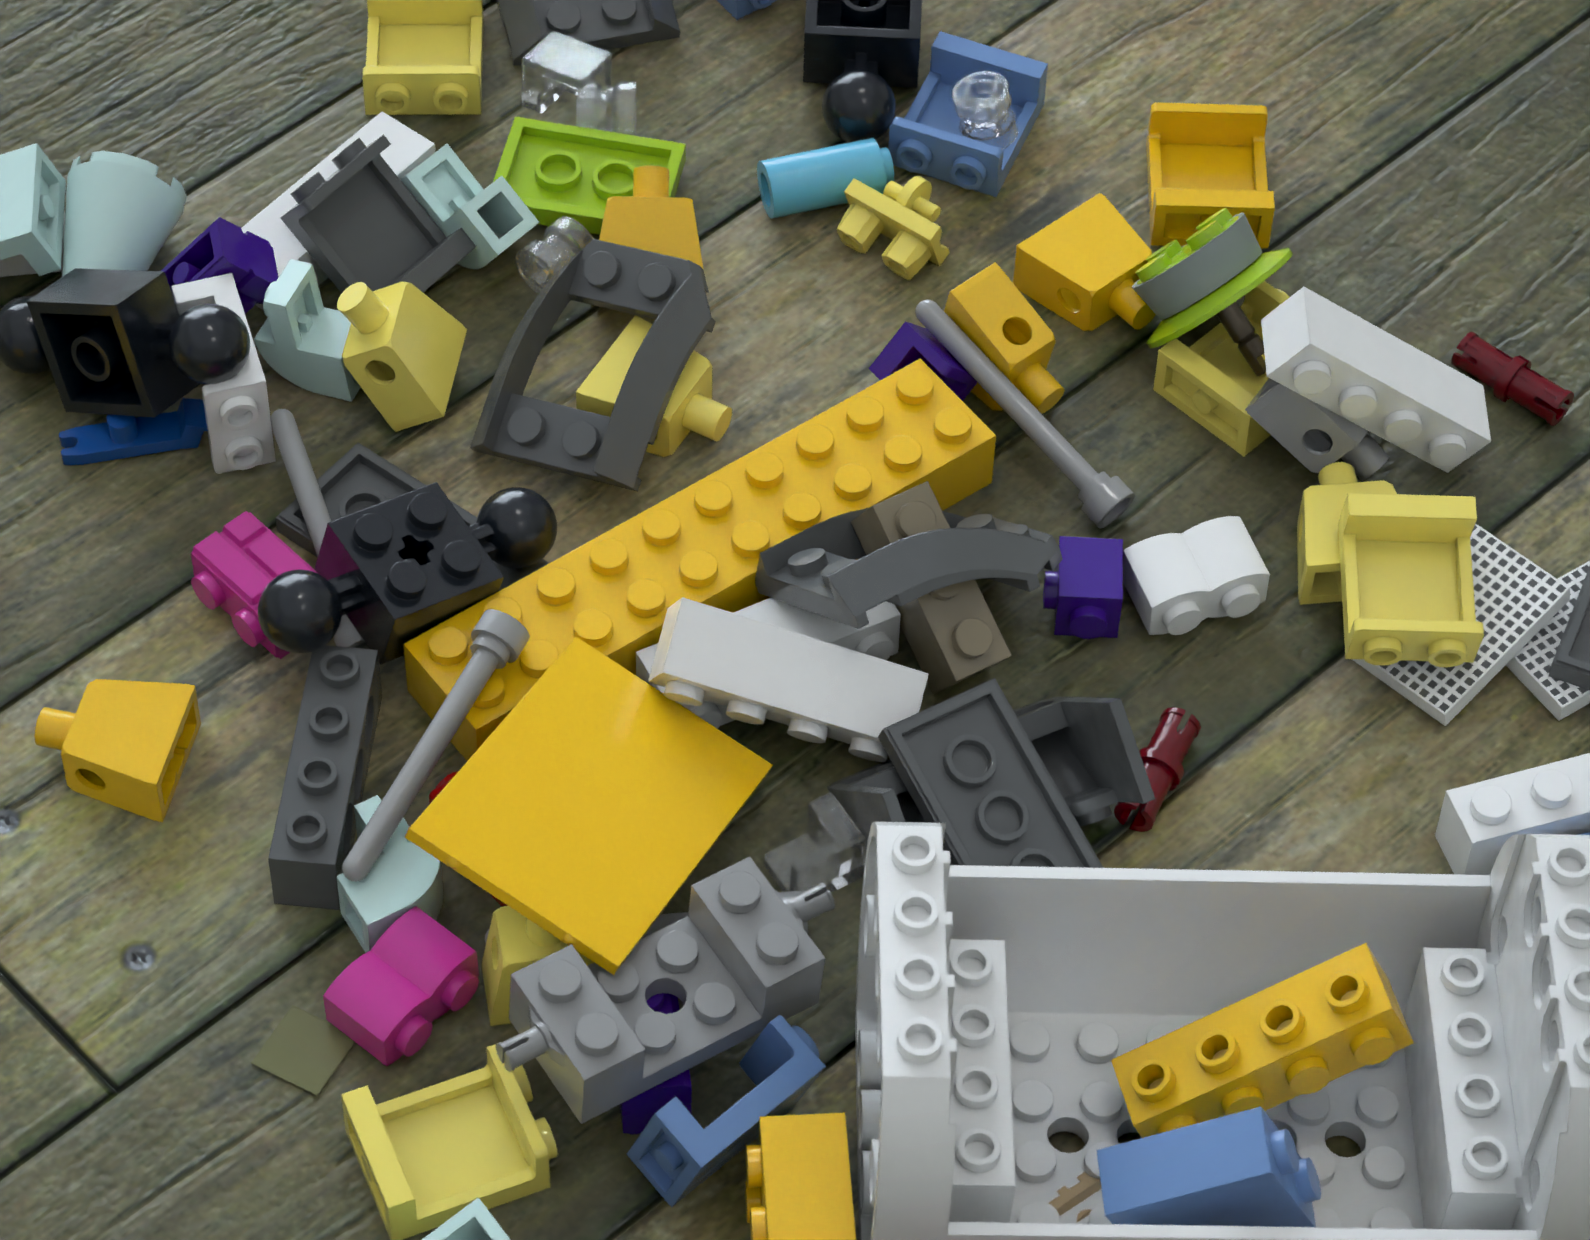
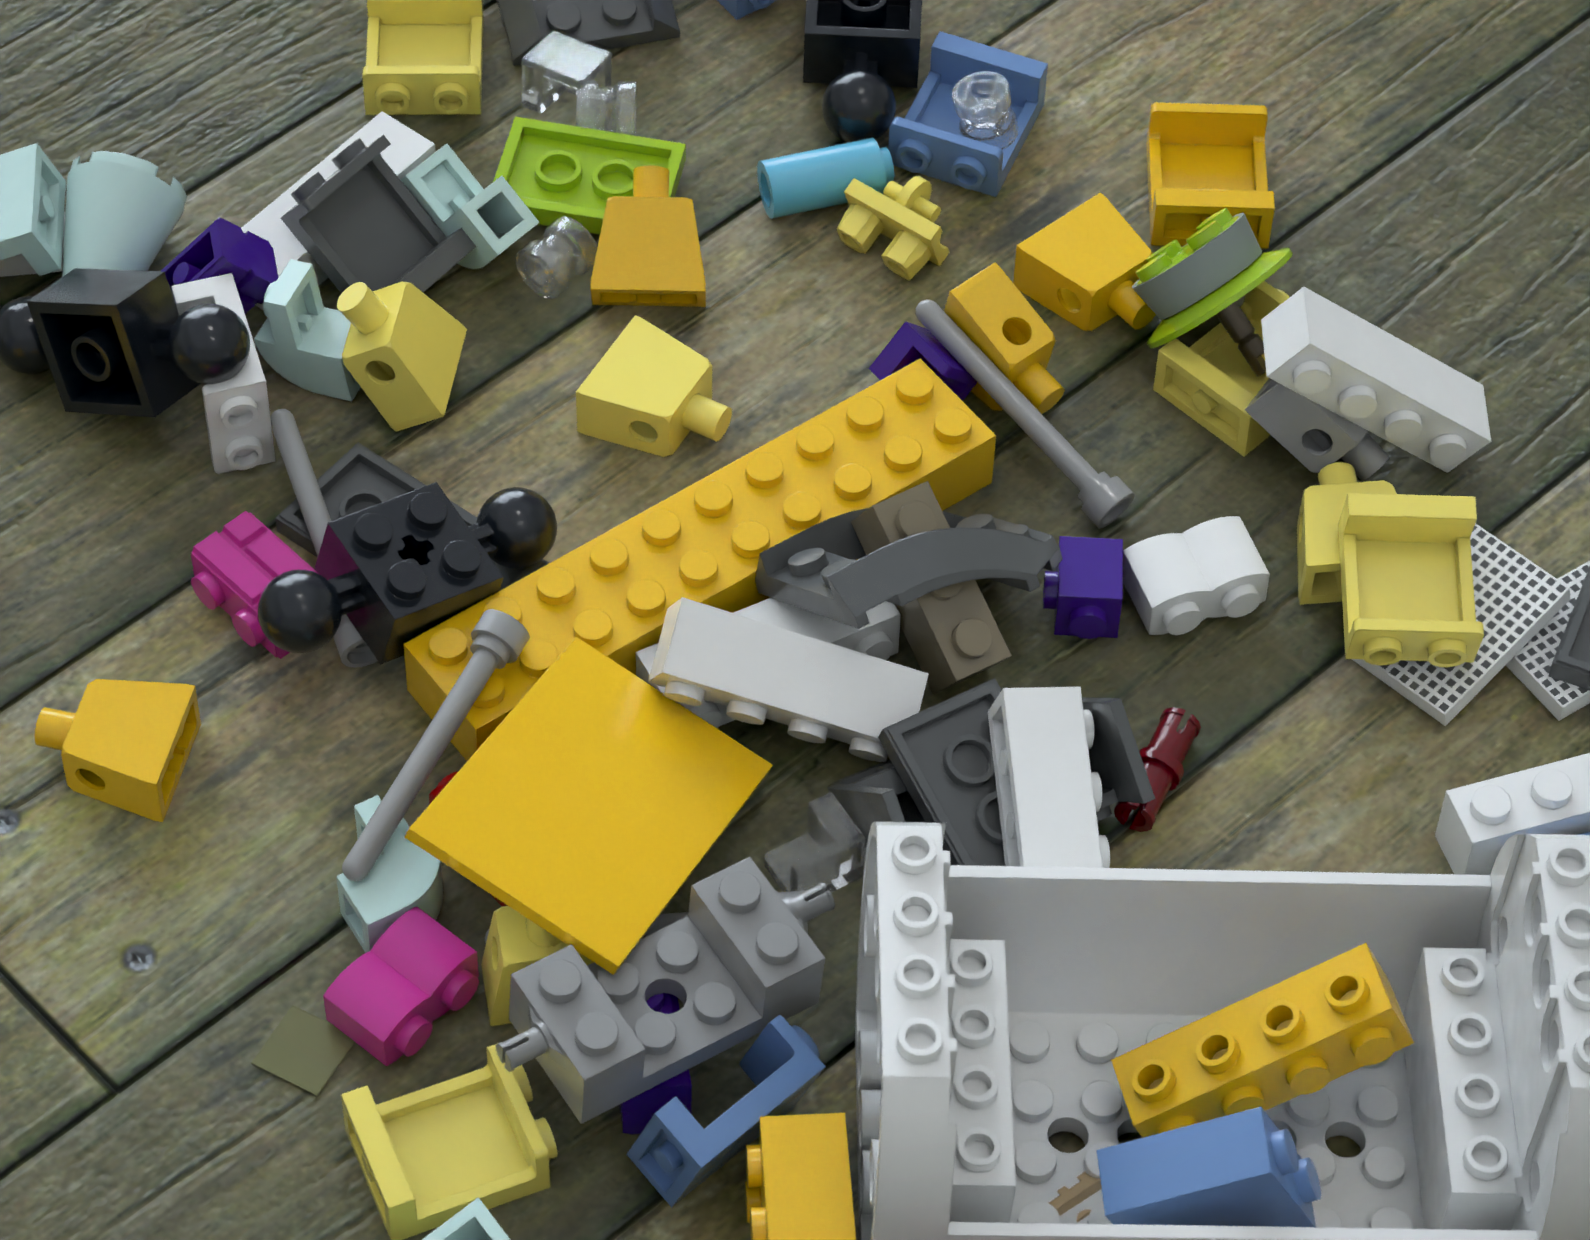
blue piece [59,398,208,465] -> none
dark grey brick [268,645,382,910] -> none
dark grey wedge [470,239,716,492] -> none
dark red pin [1451,332,1574,426] -> none
none -> white brick [988,687,1110,868]

